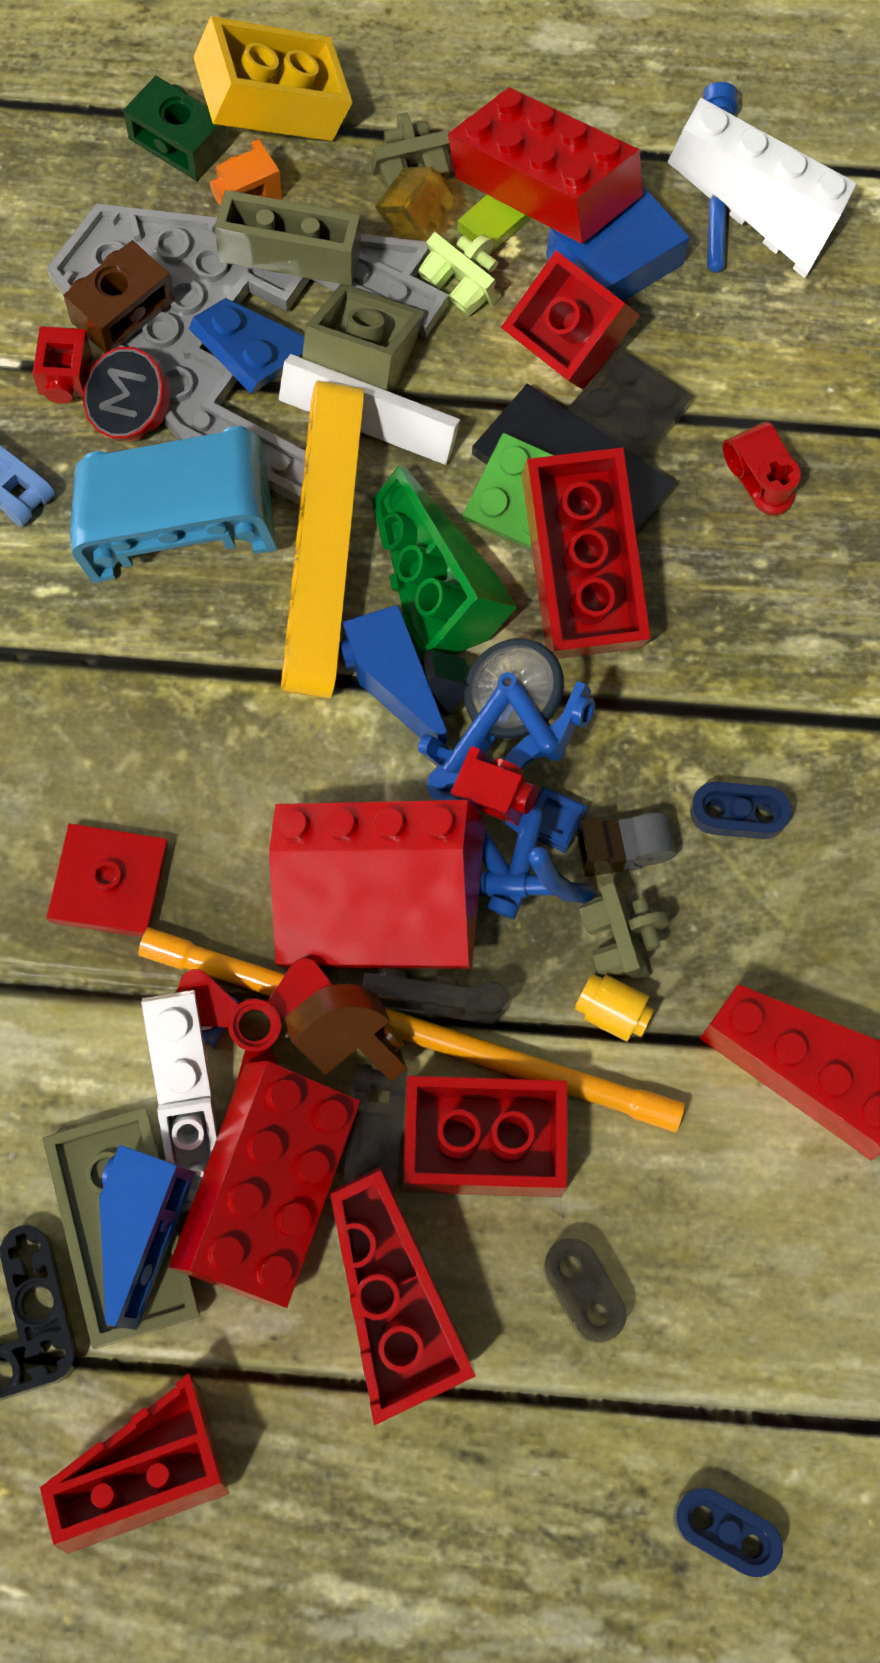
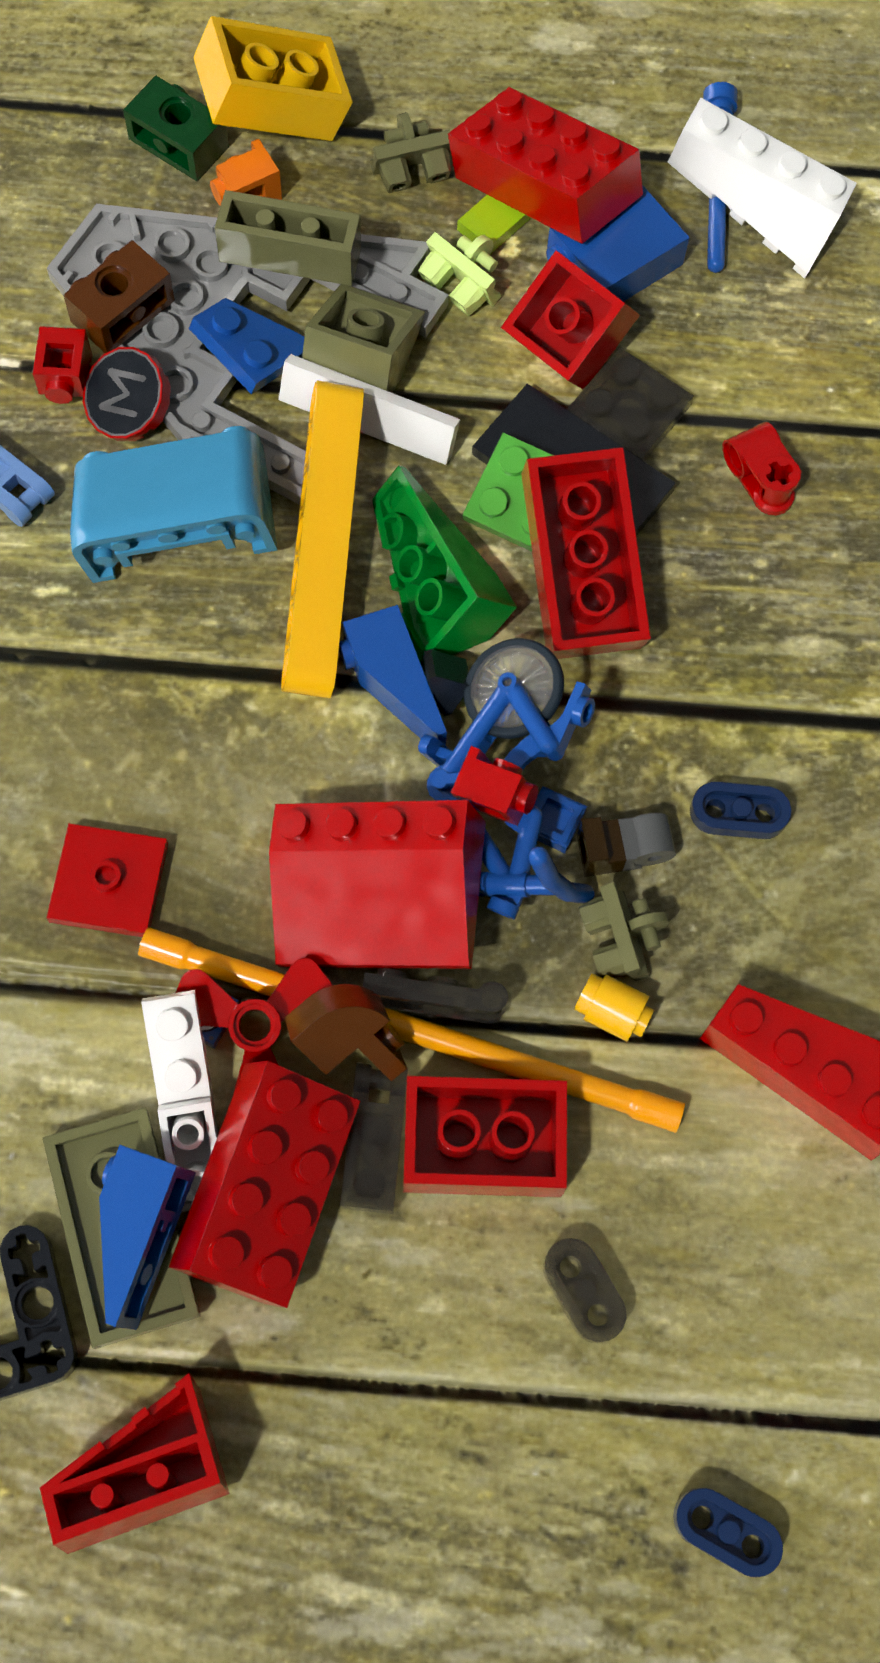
red wedge [330,1166,476,1426] -> none
clear yellow brick [375,166,456,240] -> none

